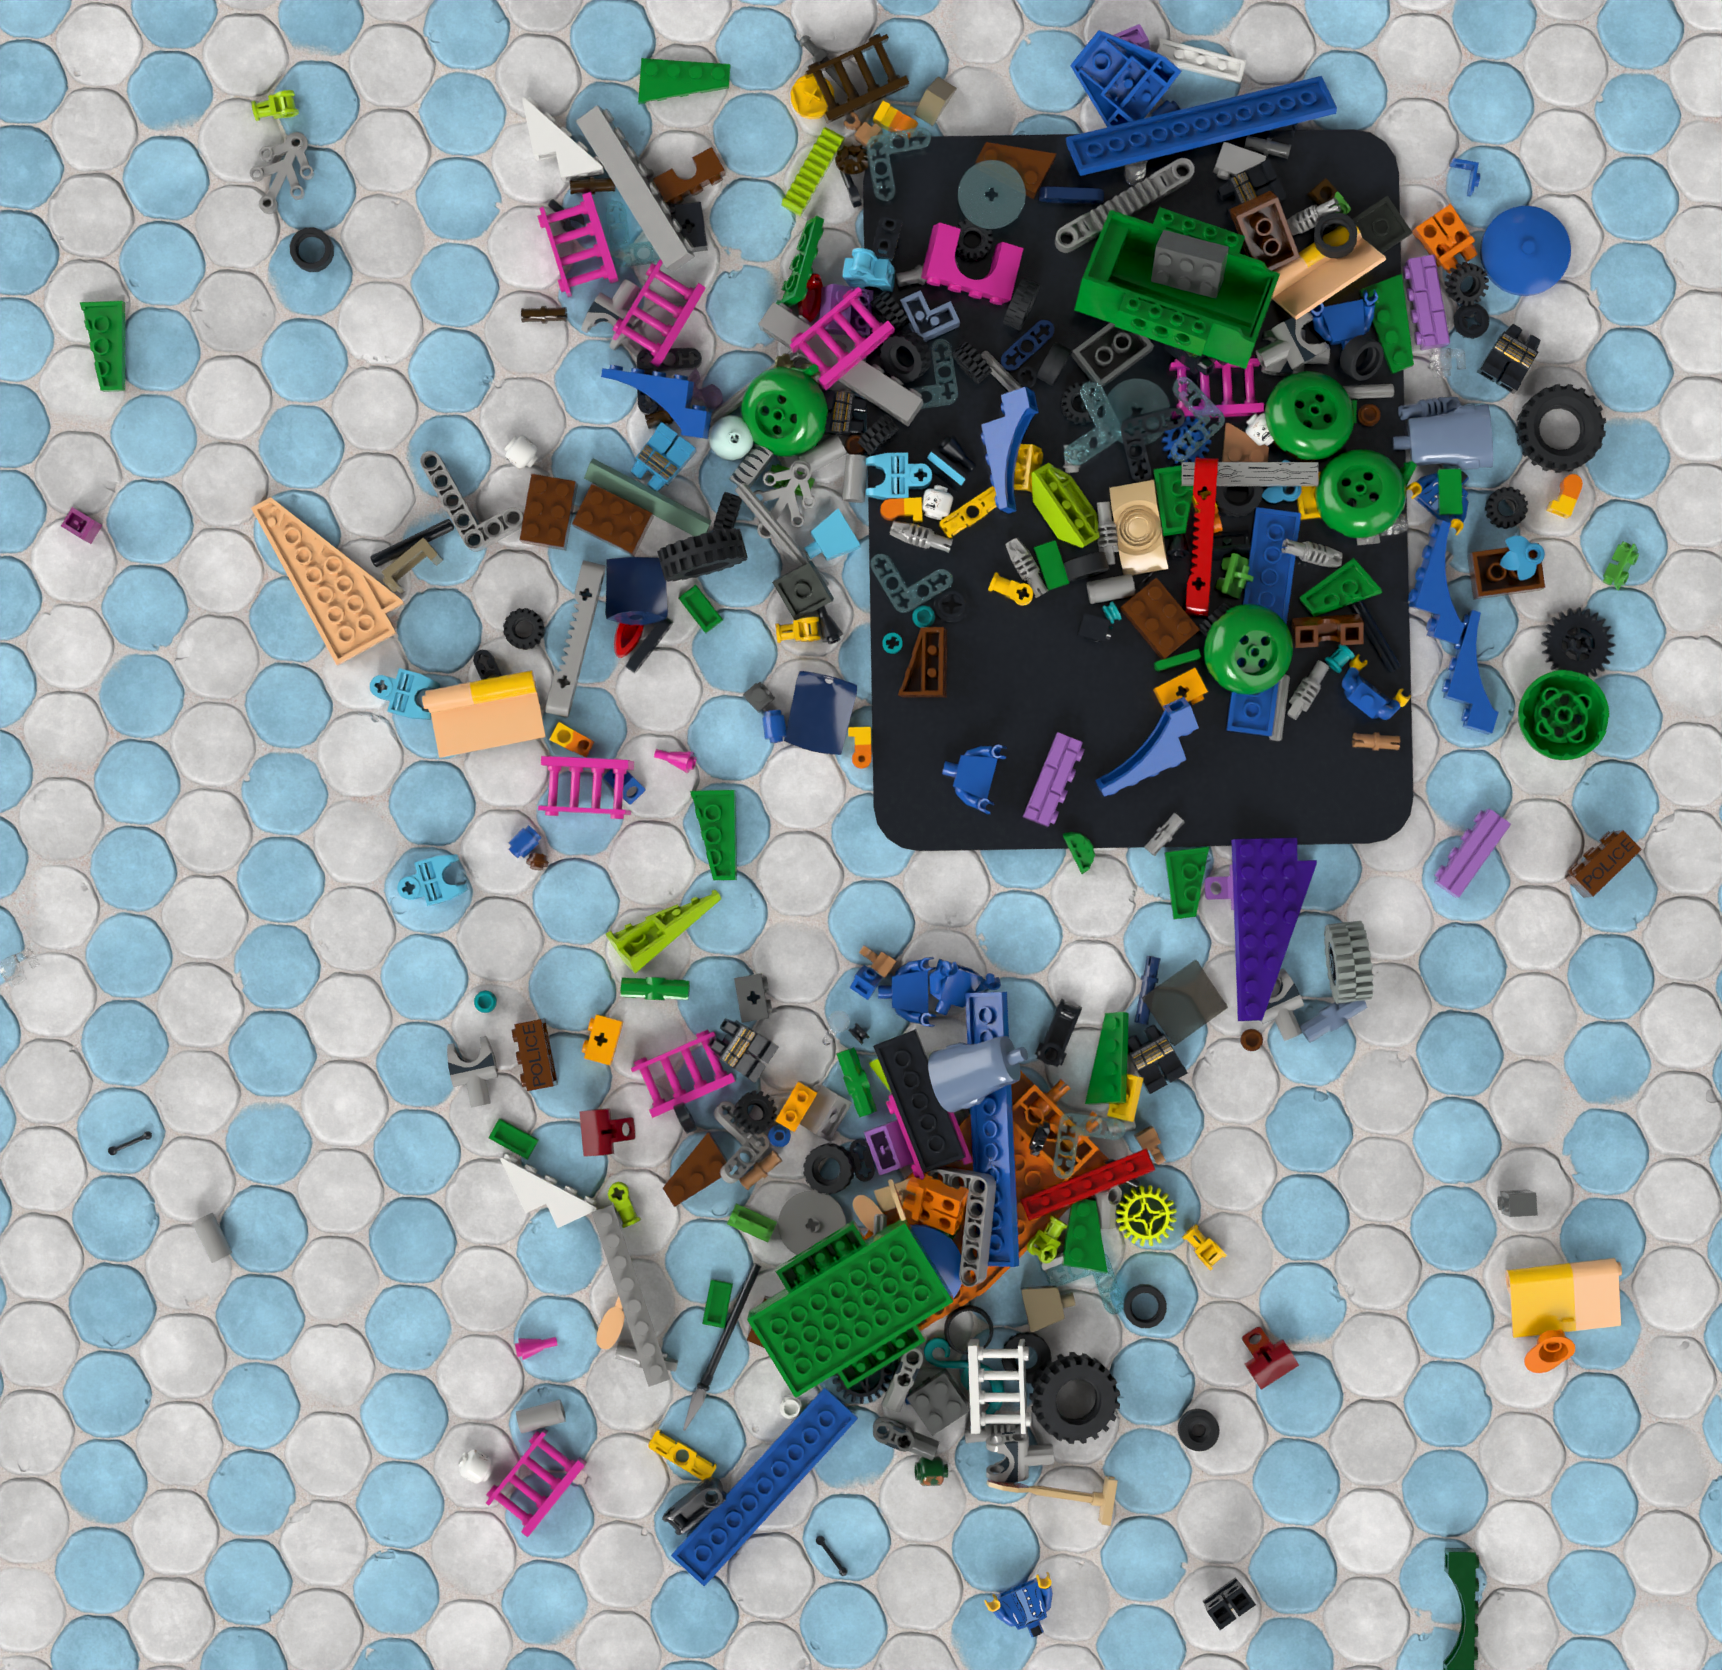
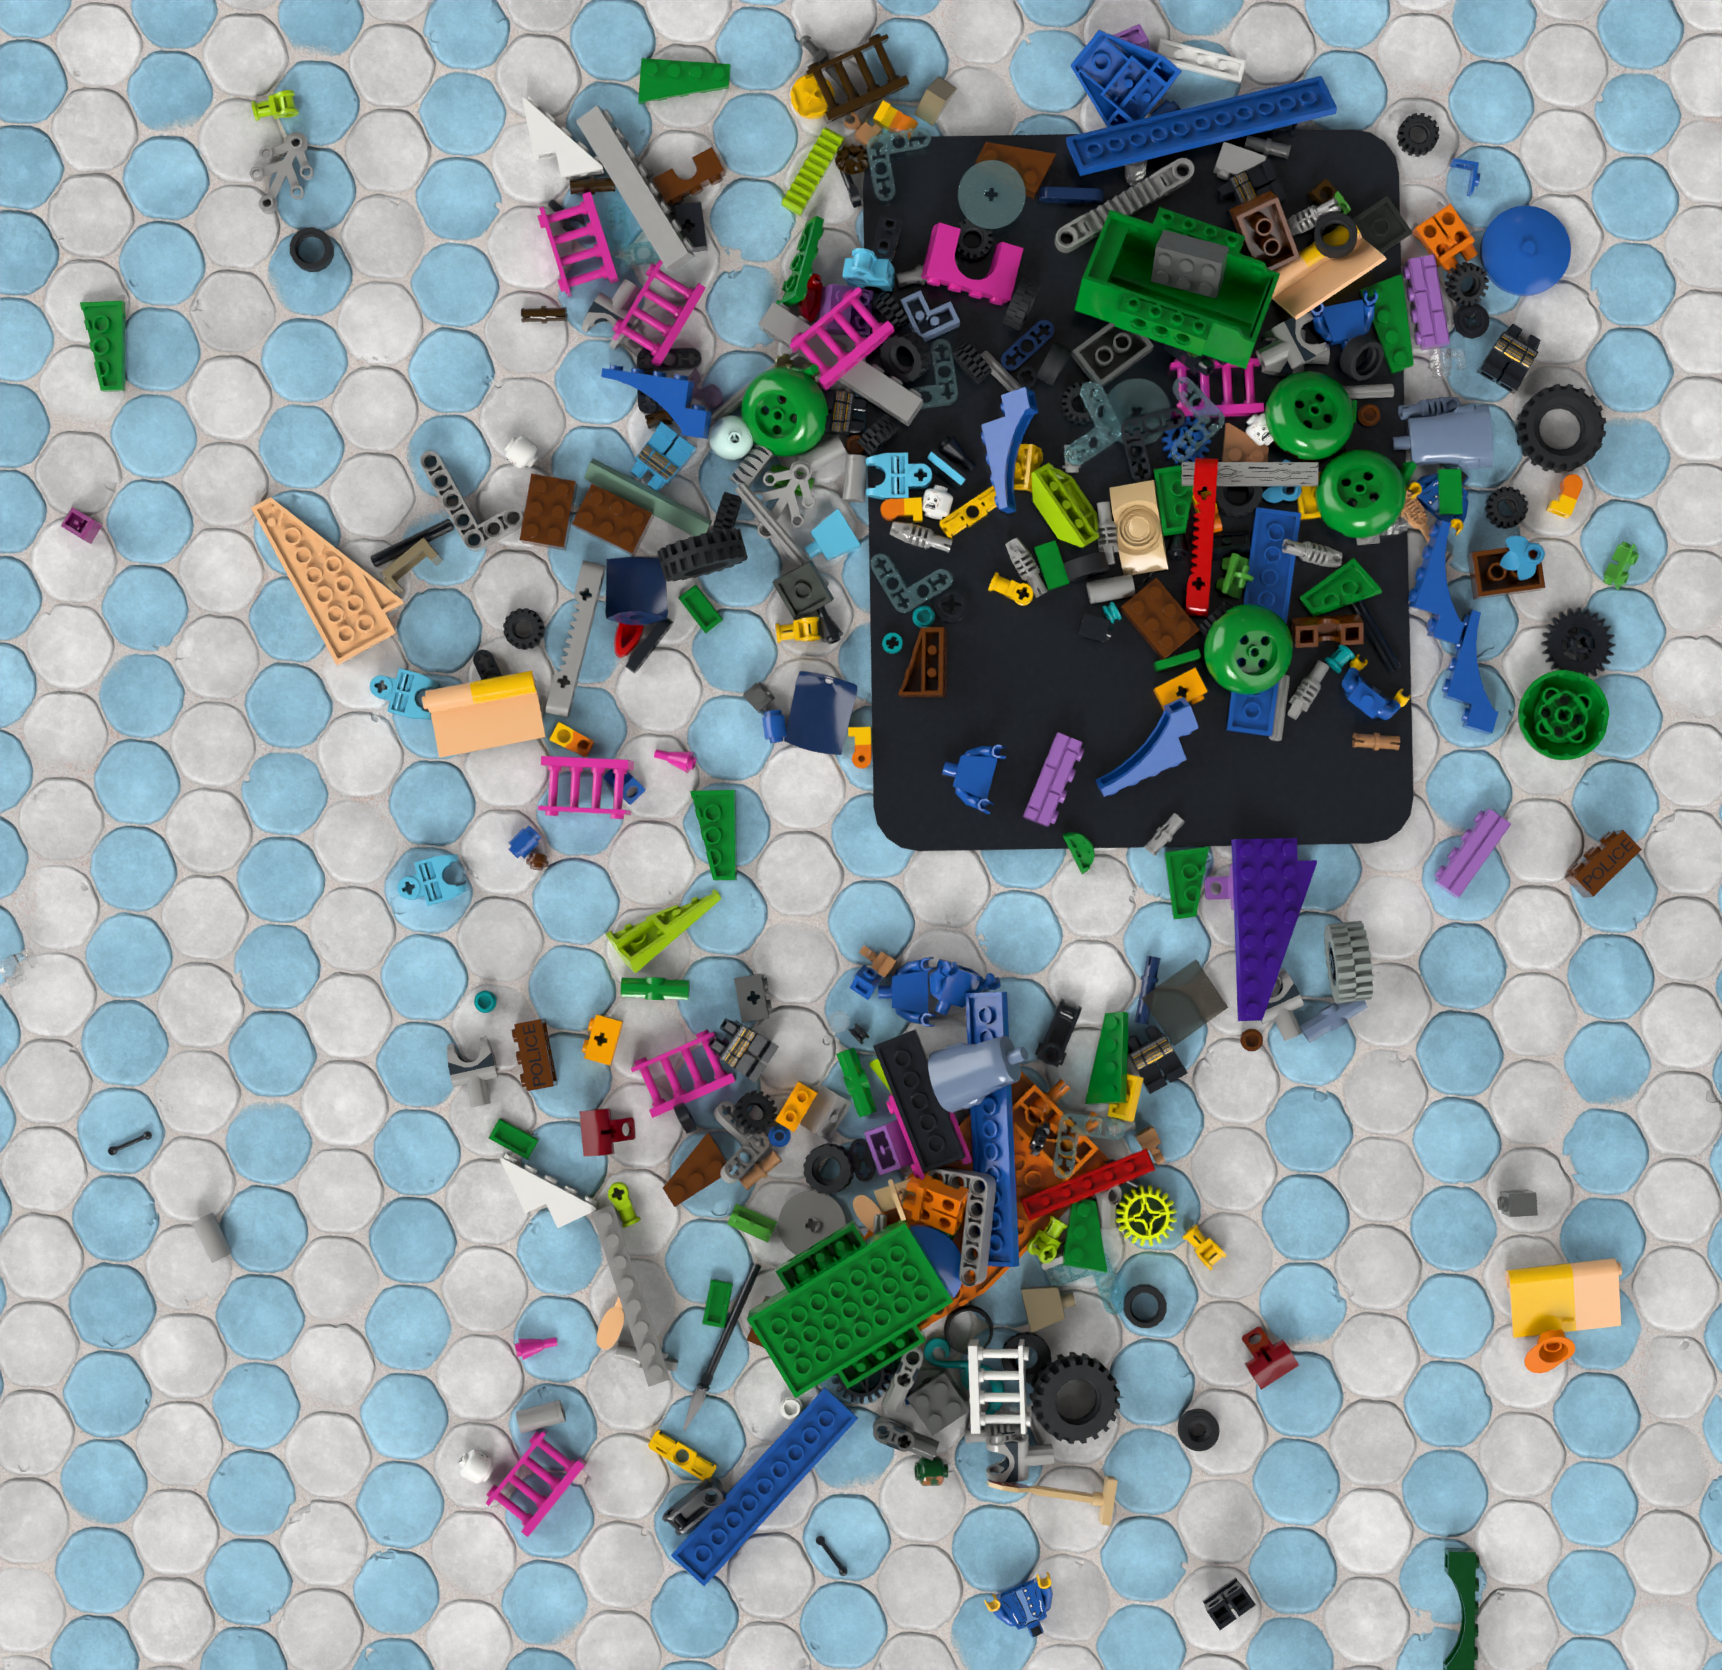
none -> black tyre [1397,113,1440,157]
none -> light nougat piece [1401,490,1430,543]

